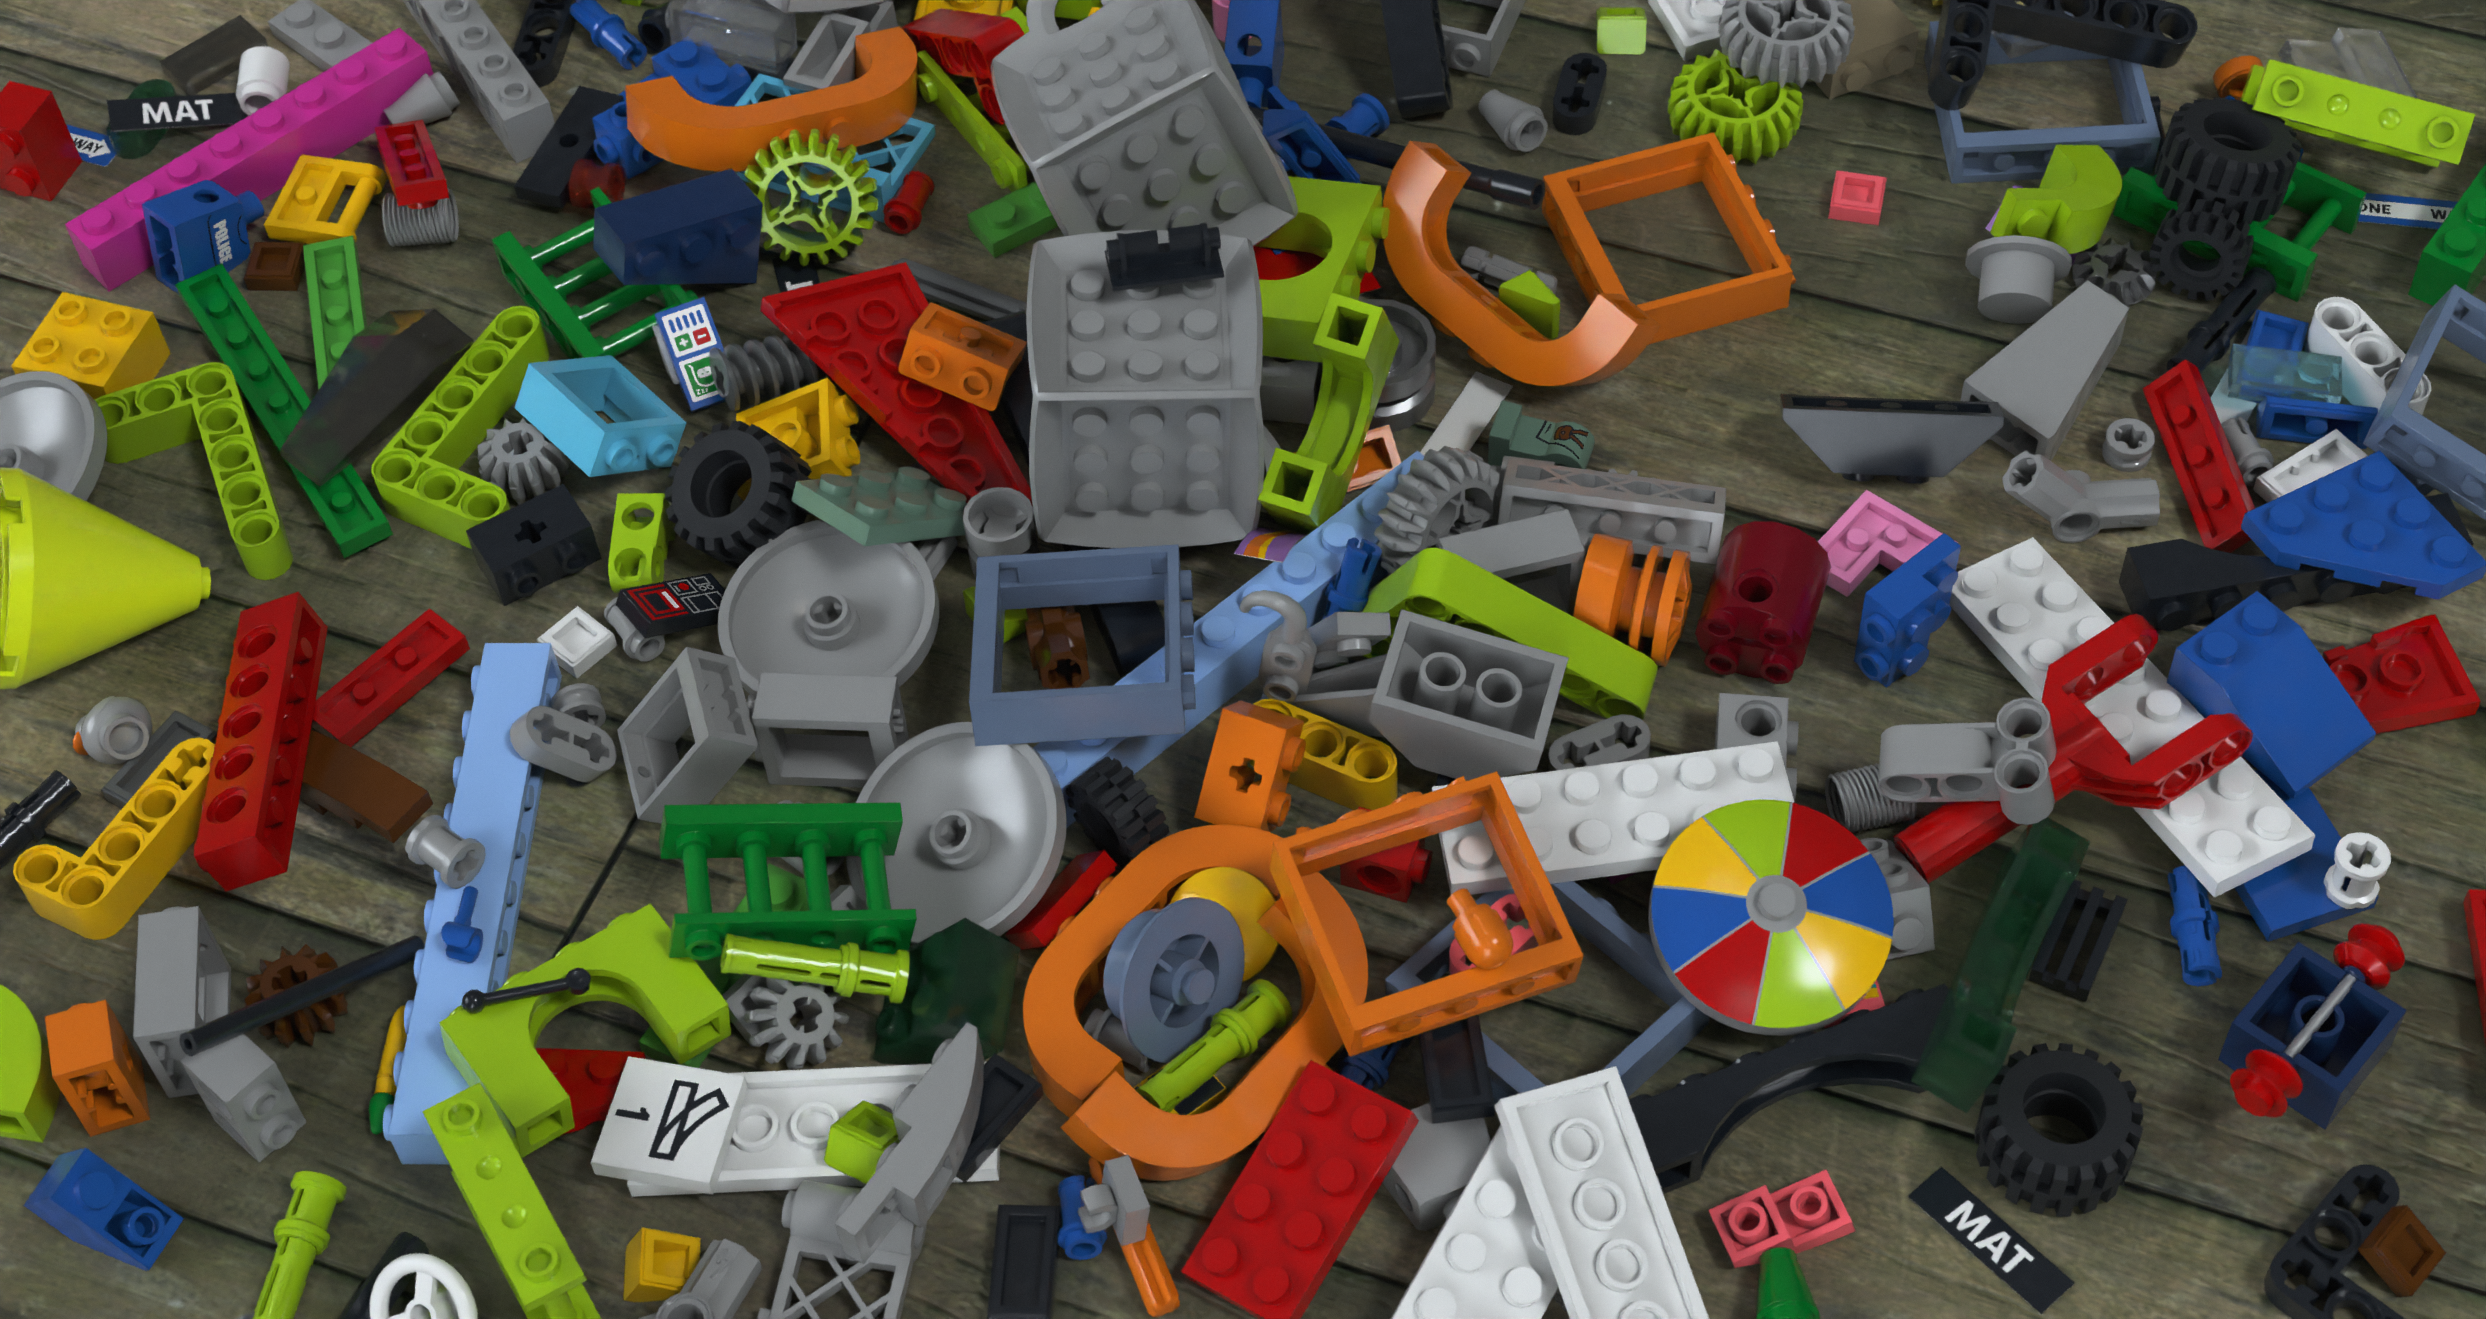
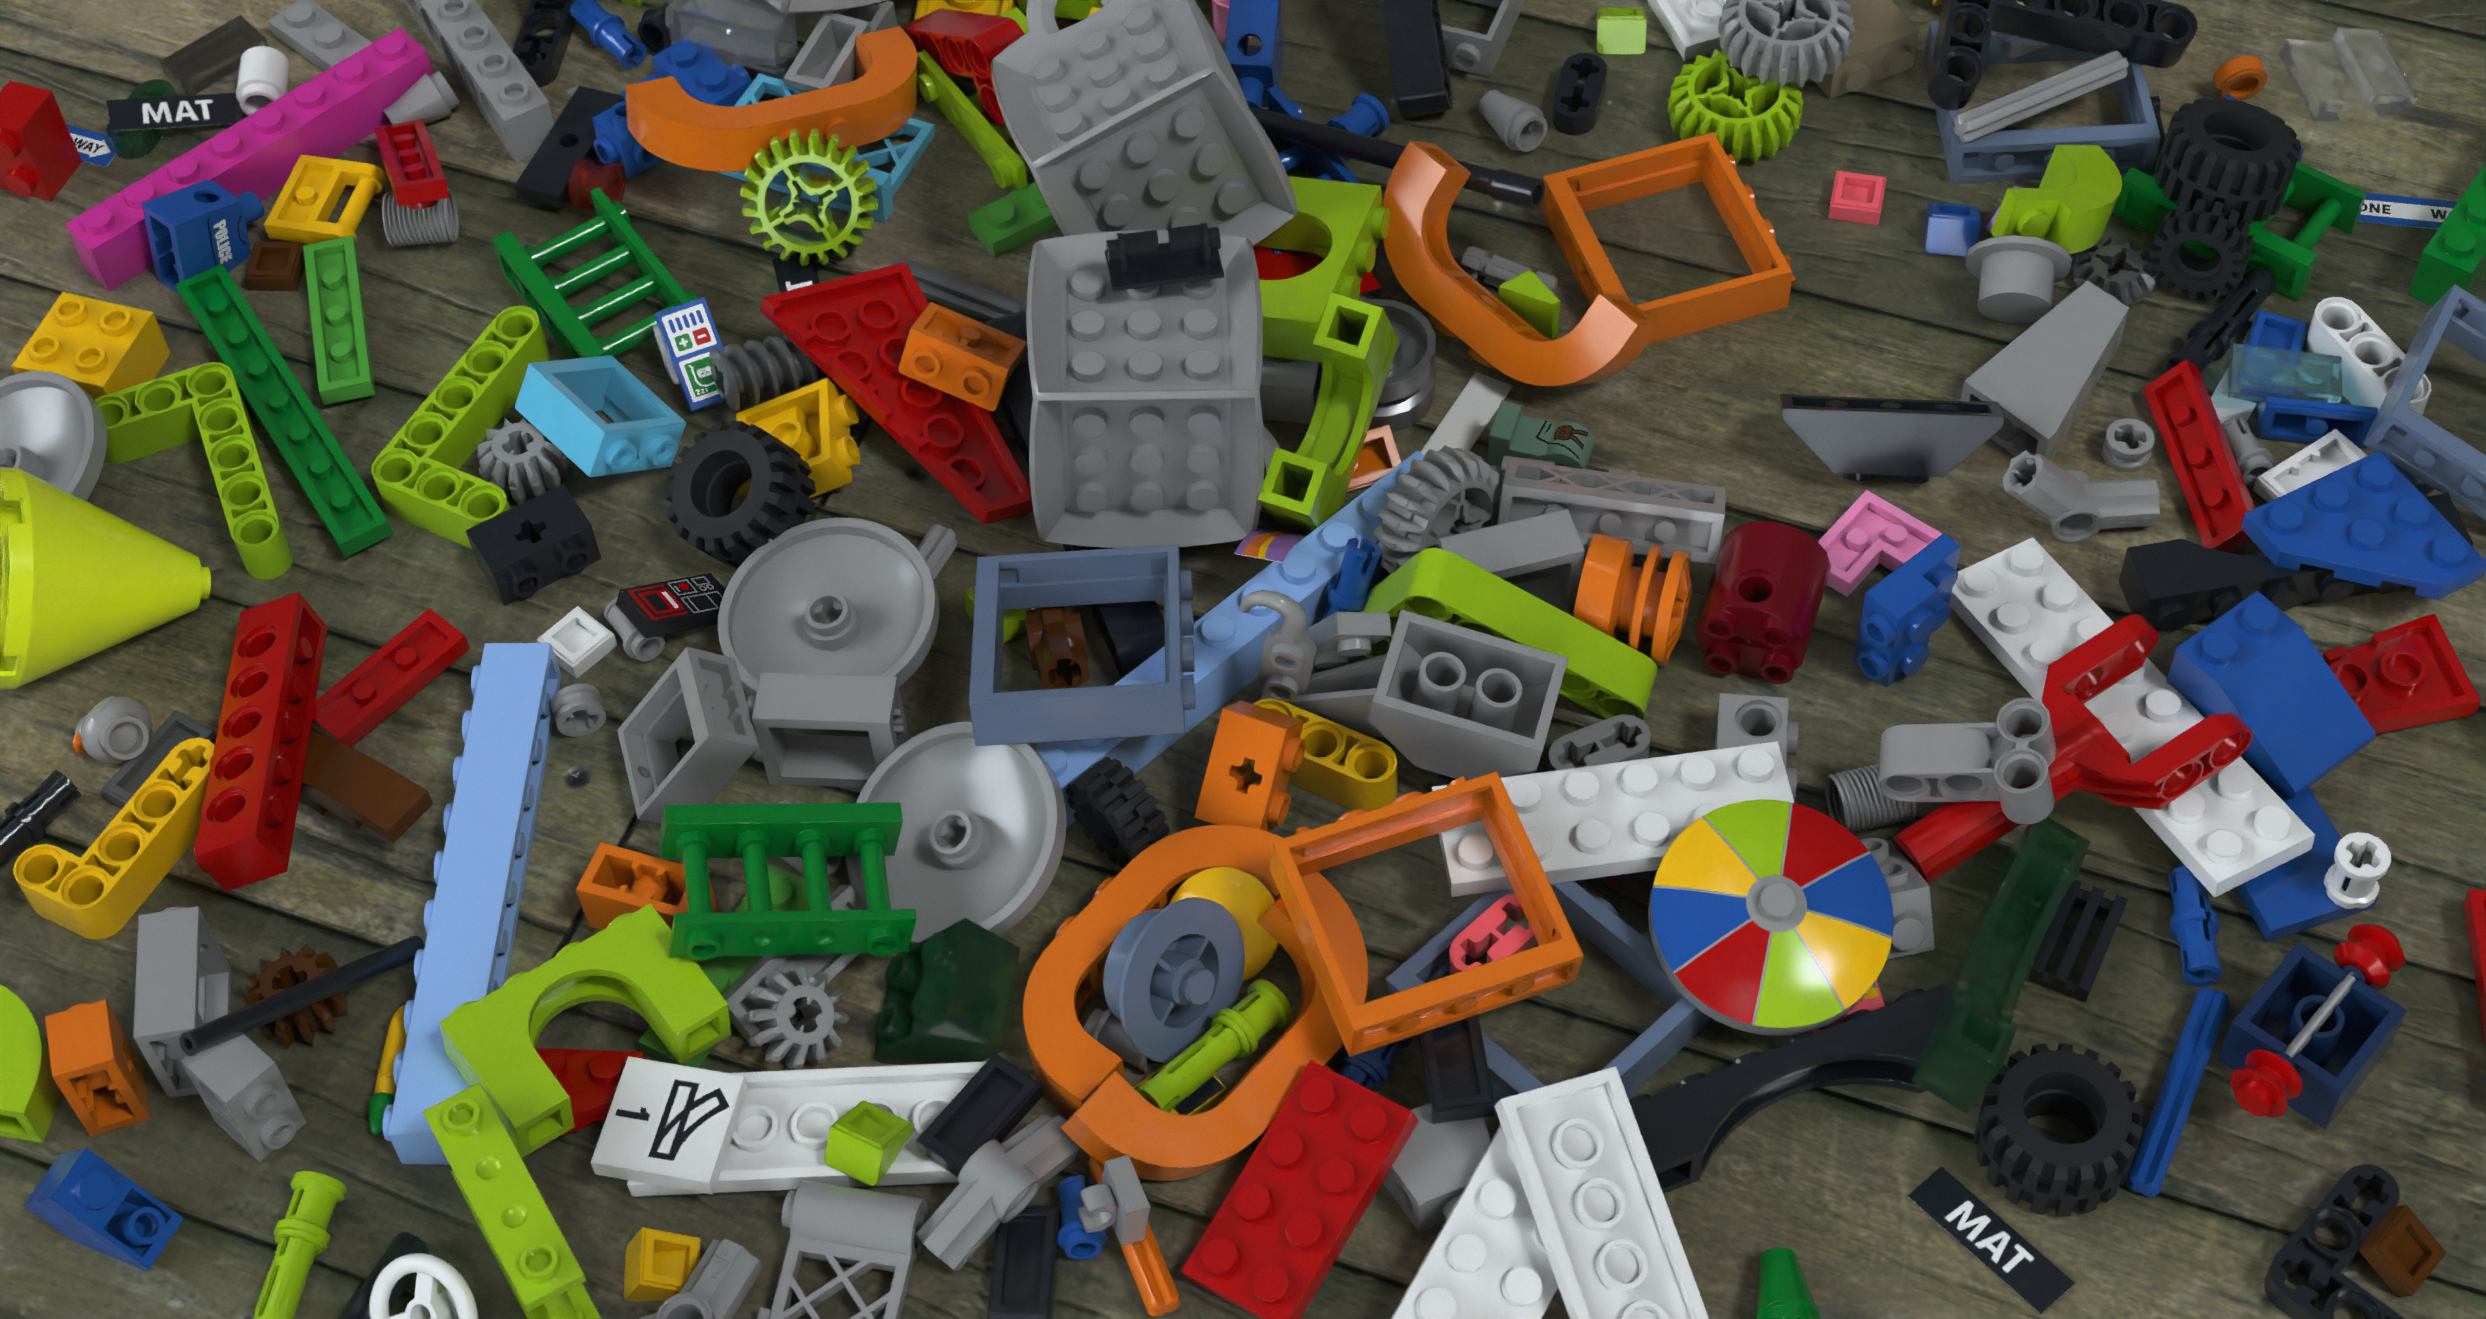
clear smoke wedge [280,309,473,487] -> none
light grey bush [405,815,486,889] -> none
blue hand [441,886,483,963] -> none
black hinge [462,968,590,1014] -> none
light grey beam [510,705,617,782] -> none
dark blue wedge [593,168,763,285] -> none
lime leg [608,493,676,593] -> none
lime pin [720,933,910,1004] -> none
sand green plate [791,467,967,546] -> none
light grey slope [835,1022,984,1264] -> none
red pin [883,171,935,234] -> none
light grey wheel [963,487,1040,578] -> none
red tile [1005,850,1117,950] -> none
blue slope [1262,109,1360,183] -> none
red brick [1340,807,1433,903] -> none
orange cylinder [1447,888,1513,969] -> none
coral slope [1708,1169,1855,1268] -> none
lime fence [2240,59,2475,168] -> none
none -> orange brick [576,842,719,930]
none -> light grey piece [916,1114,1080,1271]
none -> blue slope [1925,202,1981,257]
none -> light grey axle [1952,51,2129,143]
none -> blue axle [2126,987,2230,1197]

